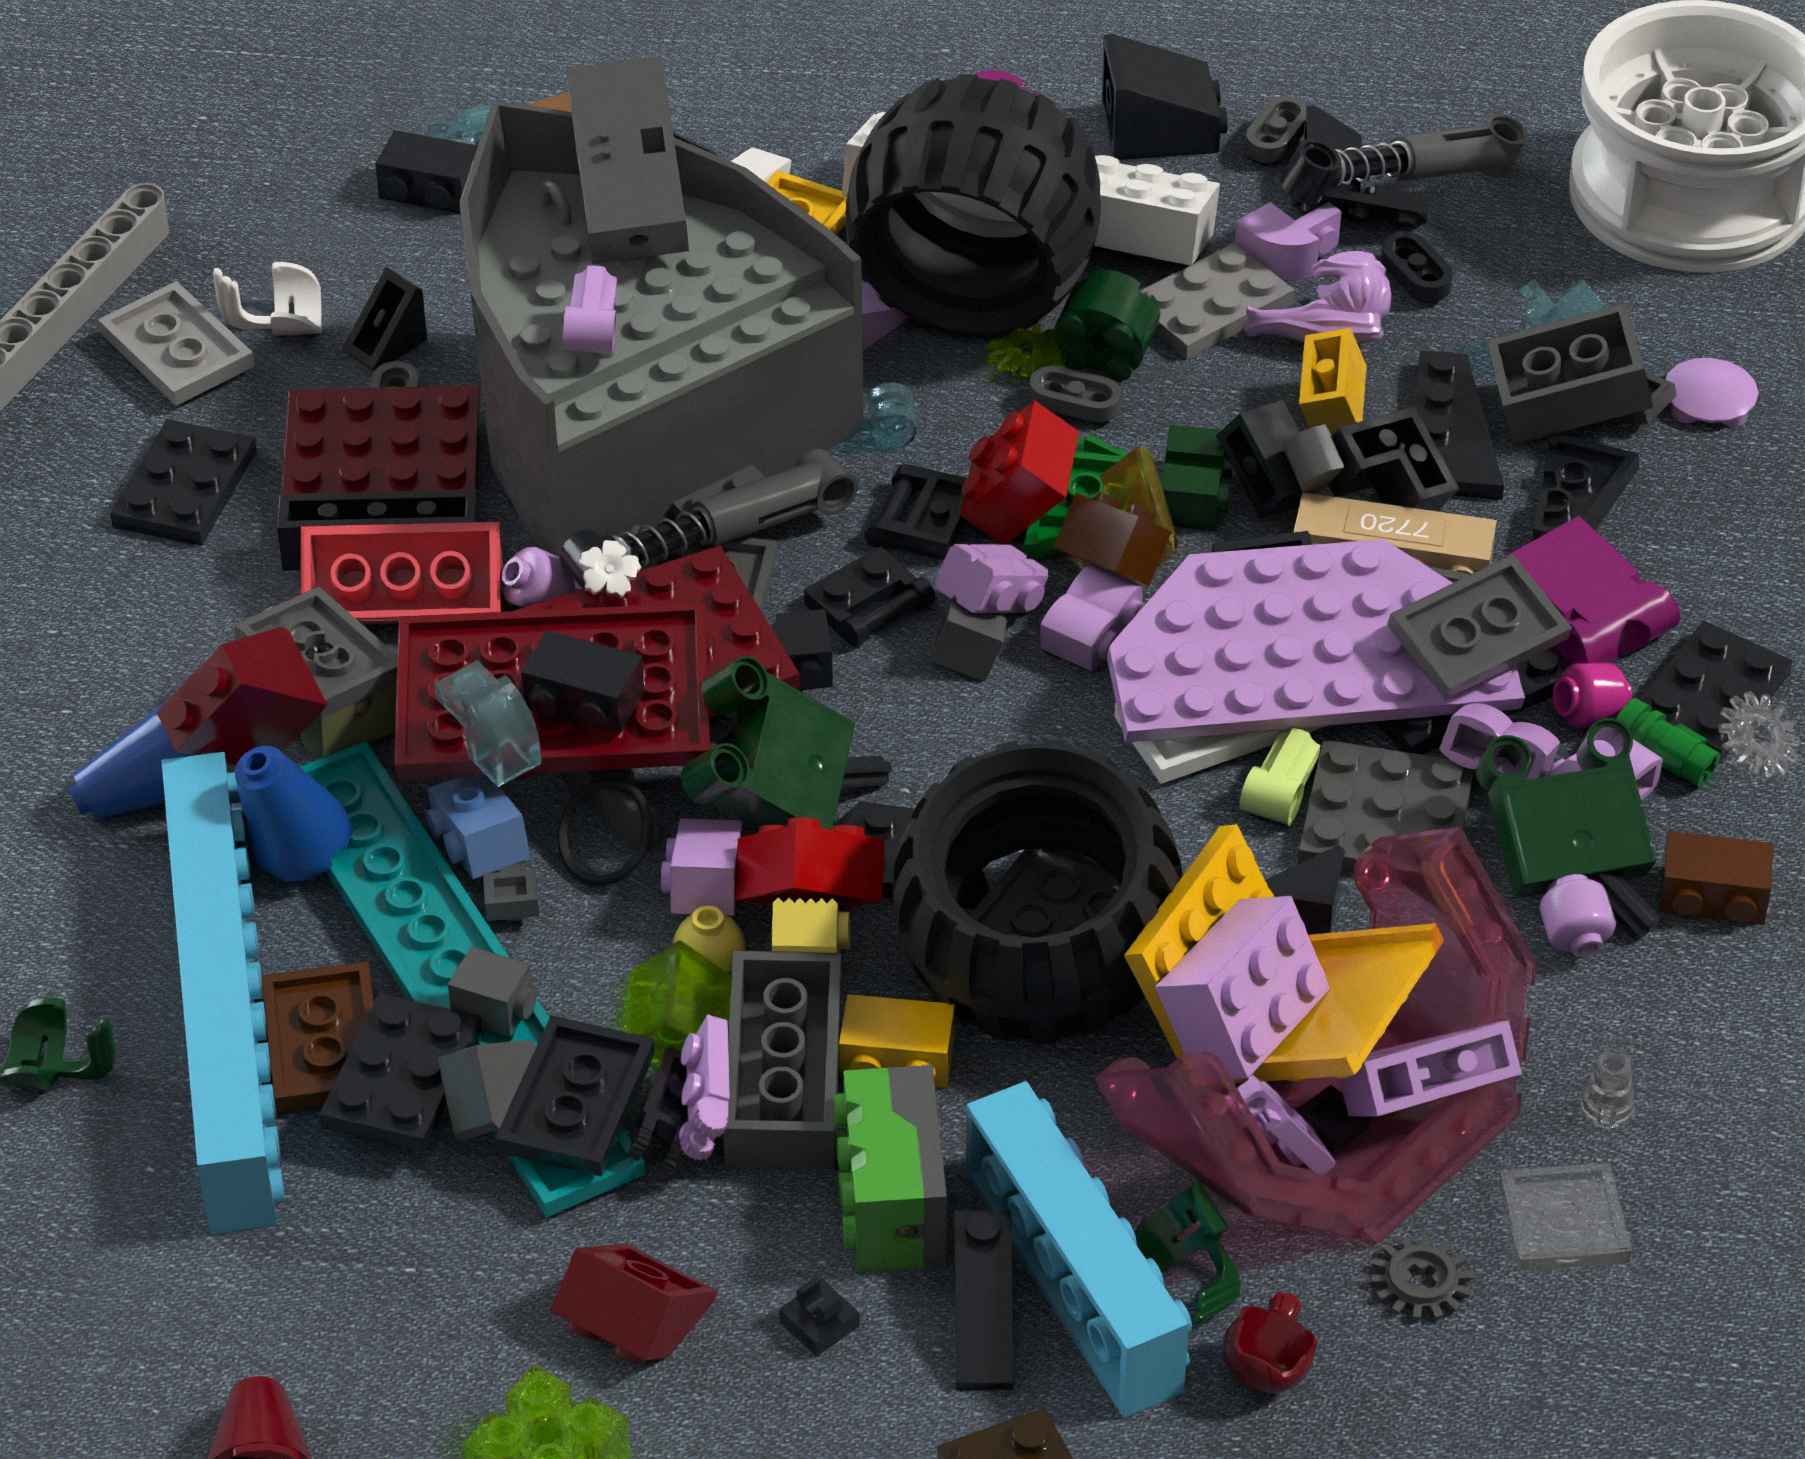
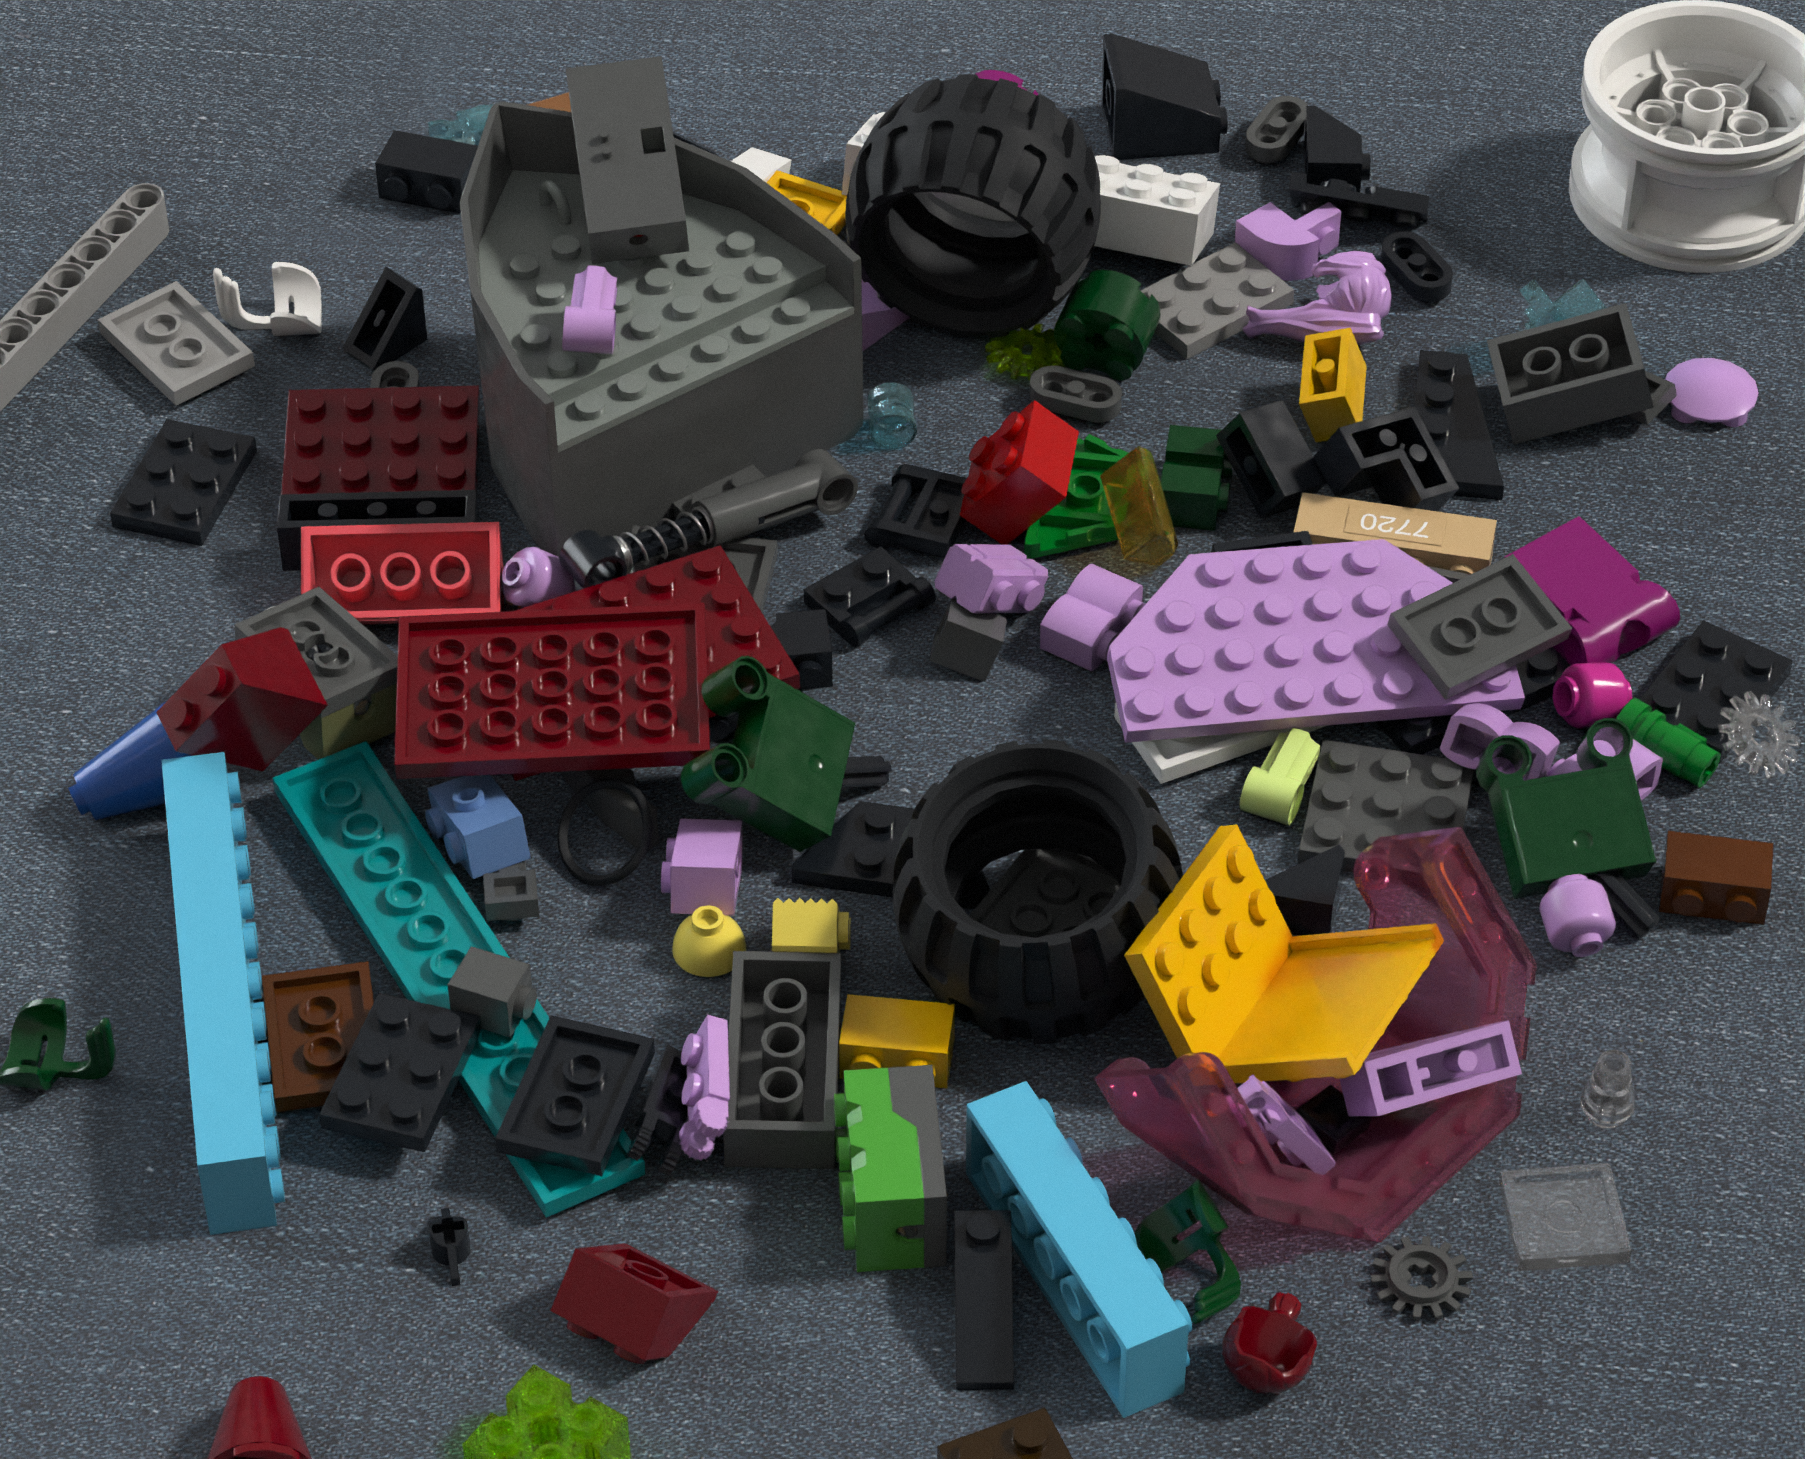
blue cone [235,746,352,882] -> none
clear light blue brick [434,660,541,787] -> none
dark grey slope [438,1040,537,1141] -> none
black brick [521,630,645,734] -> none
white plant [579,540,641,599] -> none
clear neon green slope [620,940,732,1063] -> none
red brick [735,818,885,911] -> none
black tile [779,1277,860,1357] -> none
reddish brown brick [1053,491,1172,586] -> none
lavender brick [1155,896,1330,1080] -> none
piece [1281,114,1528,204] -> none
dark grey brick [1283,424,1344,492] -> none
black wing [1532,433,1639,541] -> none
none -> black piece [429,1208,470,1286]

